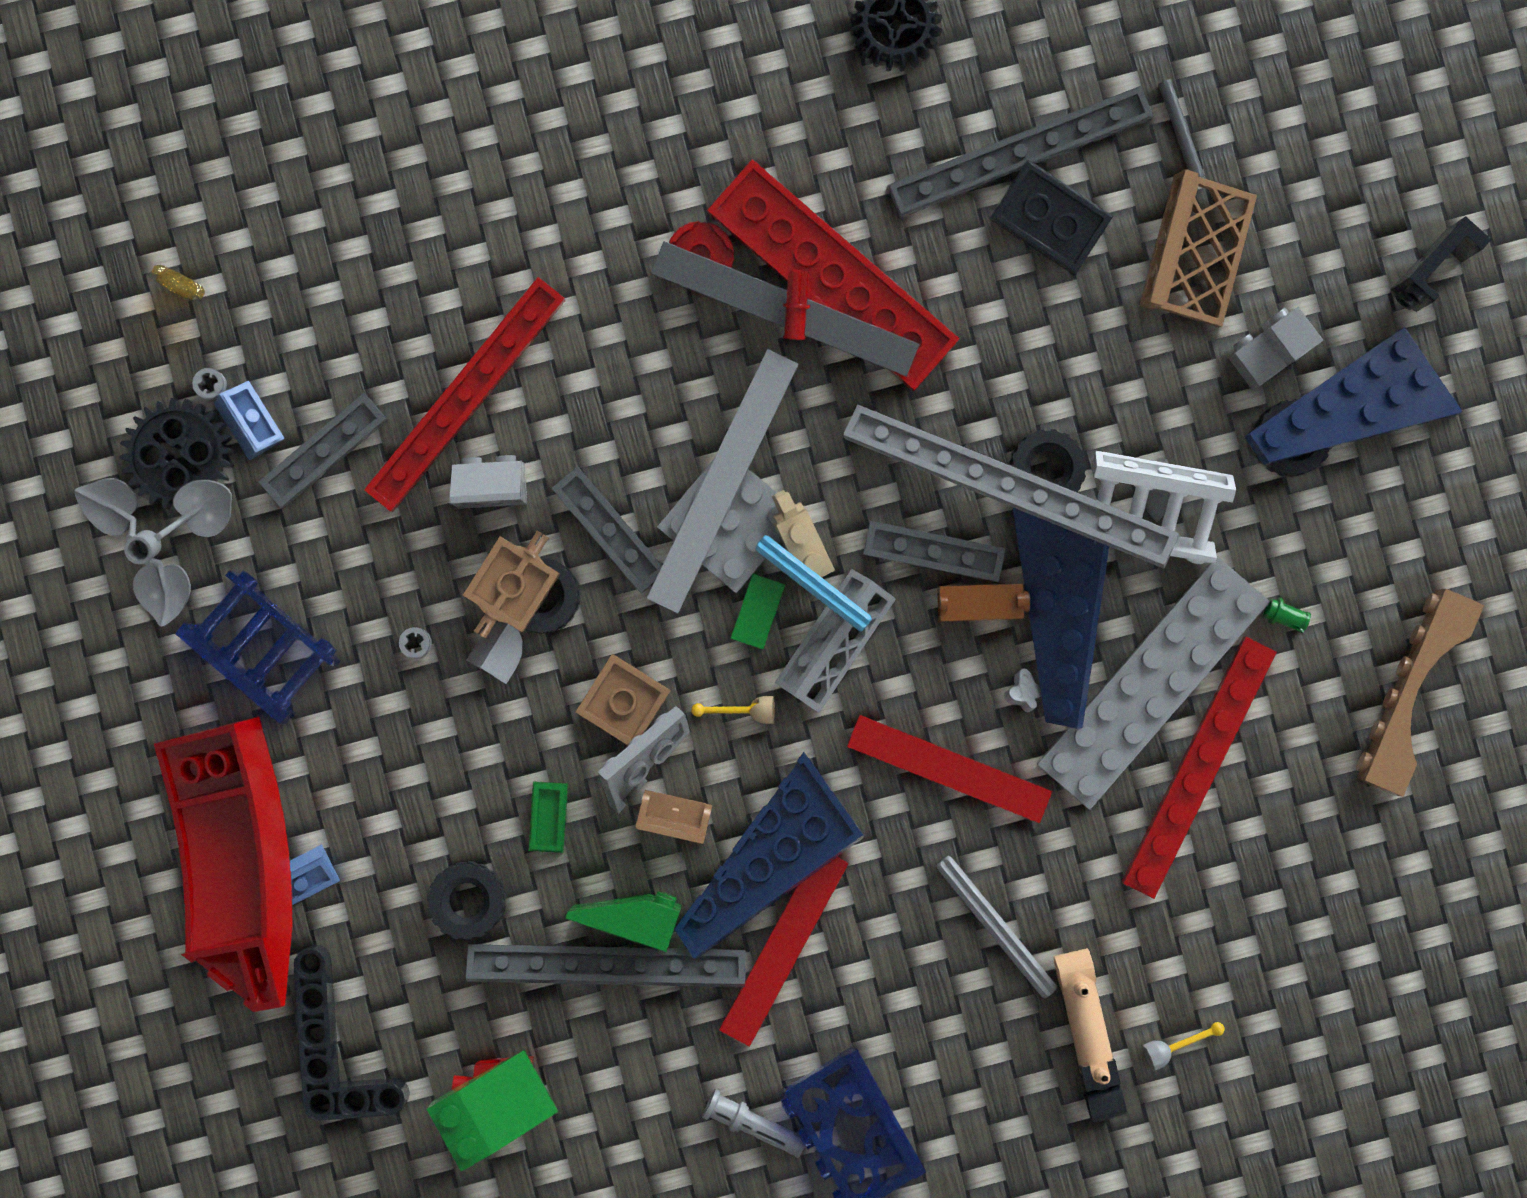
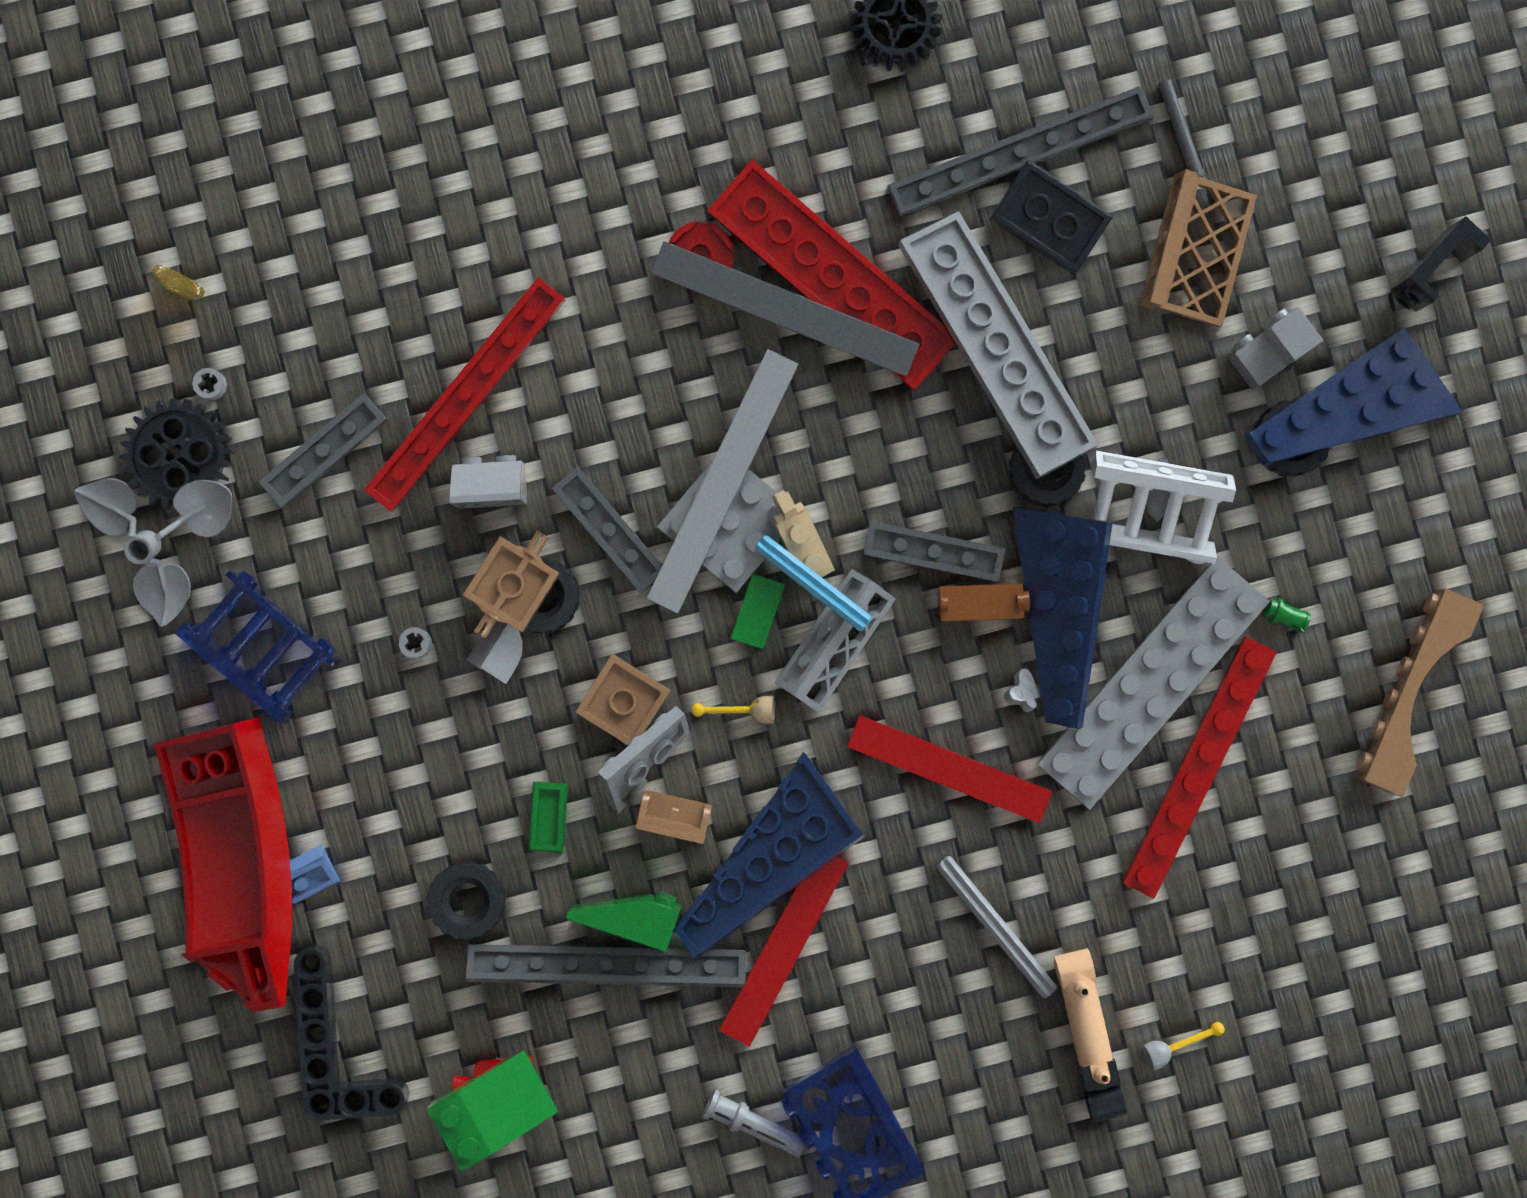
medium blue slope [214,381,285,460] -> none
red axle [783,270,810,340] -> none
light grey plate [843,404,1179,569] -> none
none -> light grey plate [898,211,1098,479]

